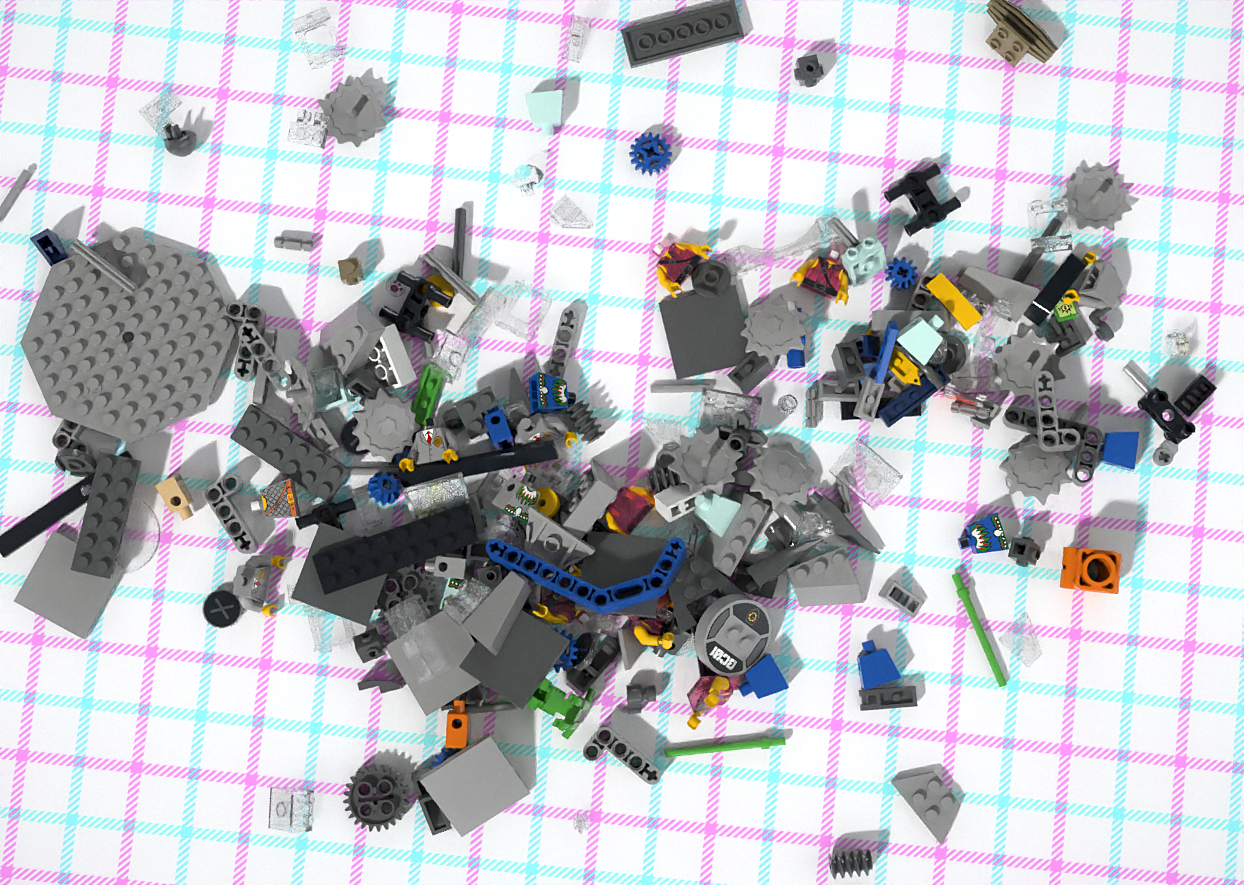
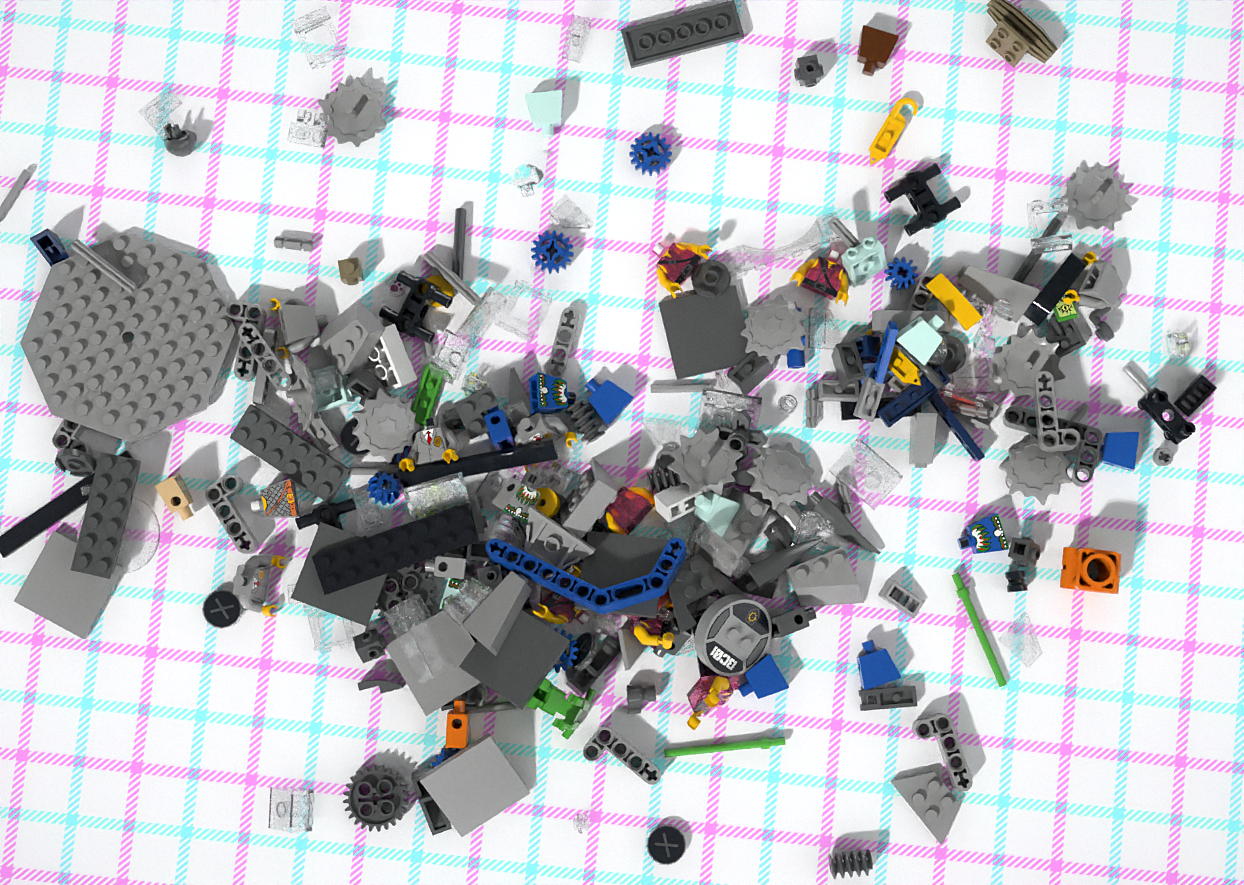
none -> light grey torso [270,297,328,359]
none -> clear head [460,372,491,397]
none -> blue gear [531,230,574,274]
none -> blue torso [585,378,634,427]
none -> black tile [646,824,687,865]
none -> clear brick [690,521,752,580]
none -> clear tile [715,369,730,390]
none -> dark grey torso [770,607,817,638]
none -> clear wing [808,308,843,350]
none -> reddish brown torso [857,25,899,76]
none -> yellow plate [868,97,918,165]
none -> light grey slope [909,413,937,468]
none -> light grey beam [912,713,973,791]
none -> dark blue tile [928,392,985,462]
none -> black wheel [1005,570,1028,592]

